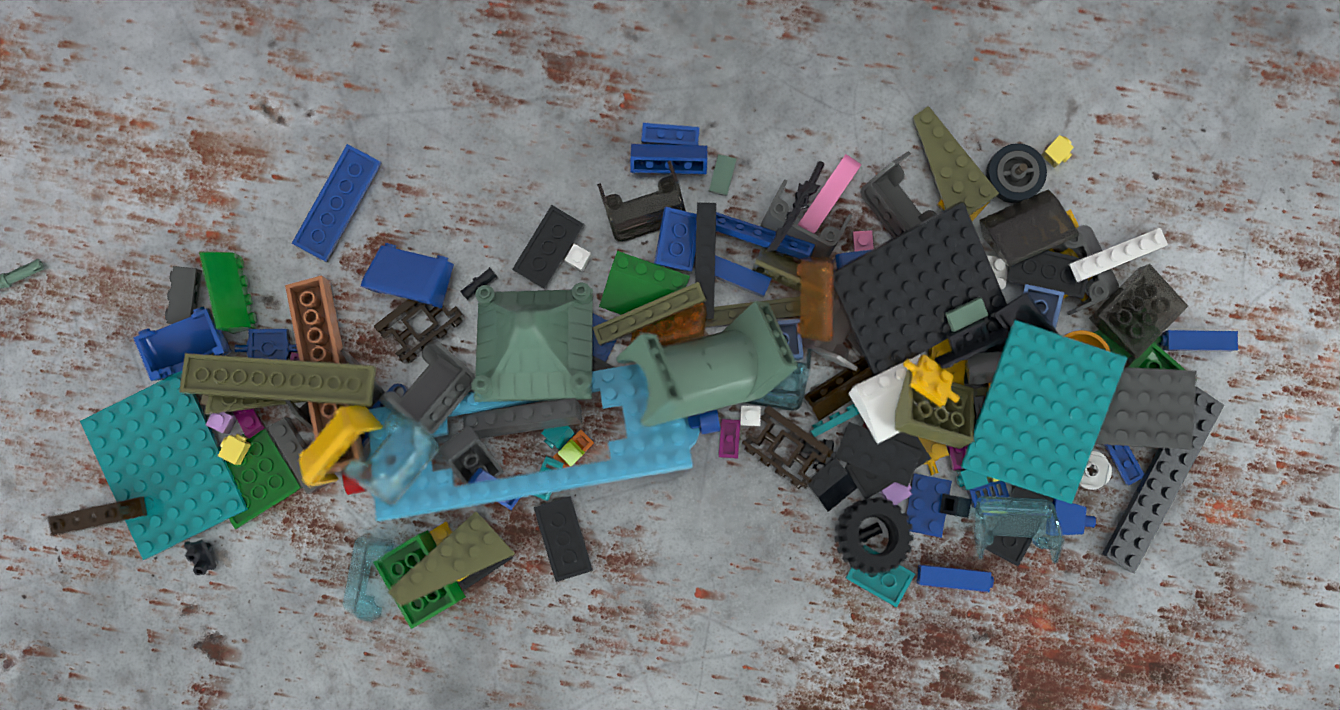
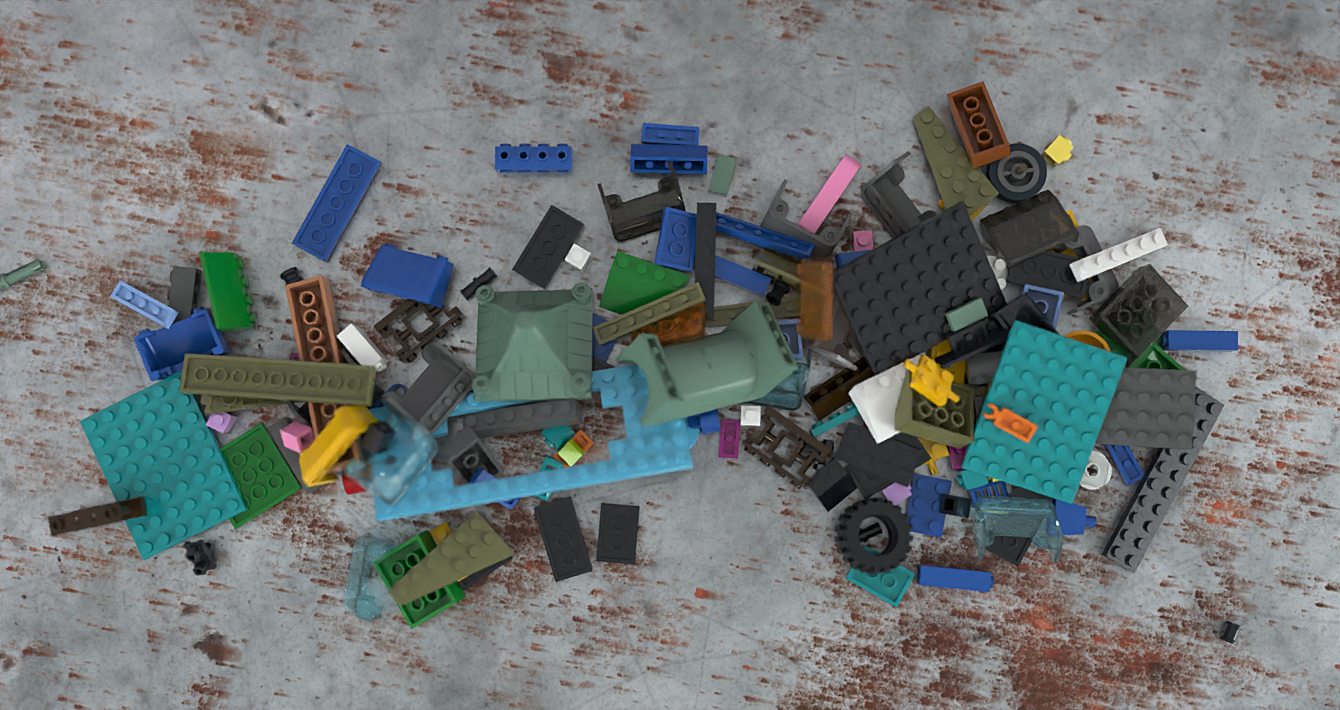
light yellow brick [218,433,251,465] -> none
magenta plate [233,408,265,438] -> none
blue plate [235,329,298,360] -> none
black sword [766,161,825,252] -> none
none -> light blue plate [110,280,179,329]
none -> black wheel [280,267,304,285]
none -> bright pink brick [280,421,314,453]
none -> white brick [337,323,389,373]
none -> black brick [360,421,396,454]
none -> blue brick [495,143,573,173]
none -> black tile [596,503,640,564]
none -> black bush [765,280,790,306]
none -> dark orange brick [947,81,1010,169]
none -> orange plate [982,403,1038,443]
none -> black bush [1219,621,1244,646]

